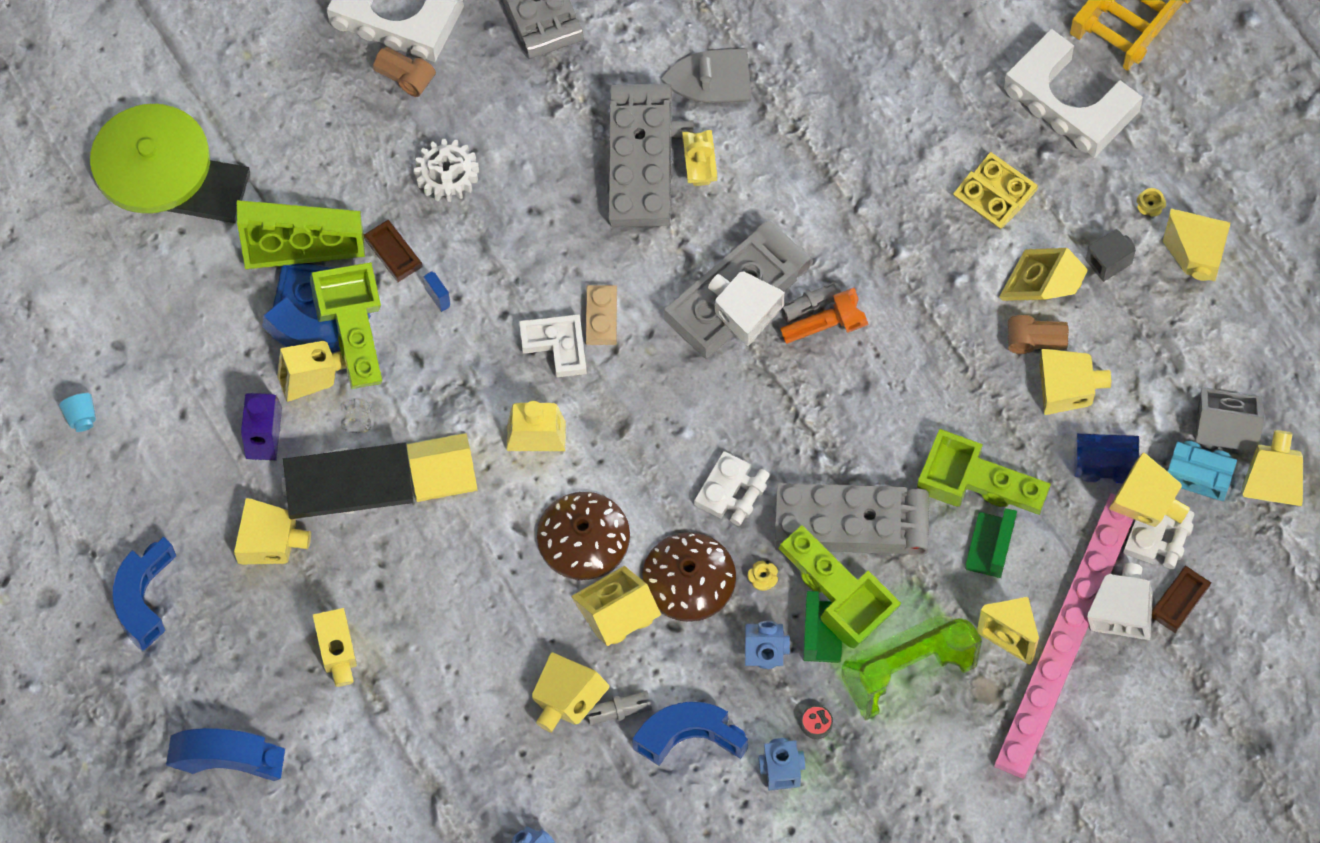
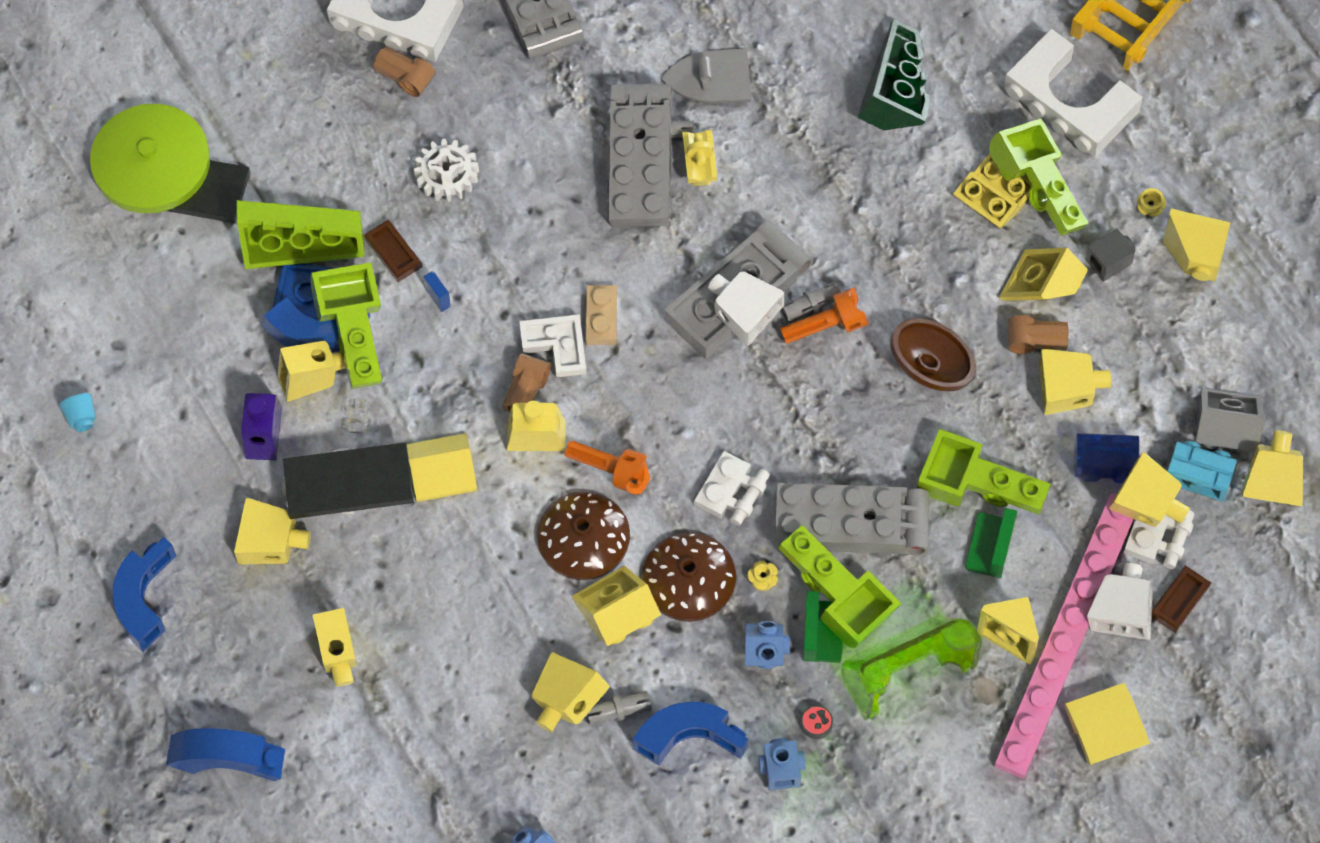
none -> medium nougat piece [503,354,551,413]
none -> orange piece [564,441,650,495]
none -> dark green wedge [858,19,931,130]
none -> reddish brown dish [890,318,976,391]
none -> lime plate [989,118,1088,236]
none -> light yellow slope [1064,683,1150,765]

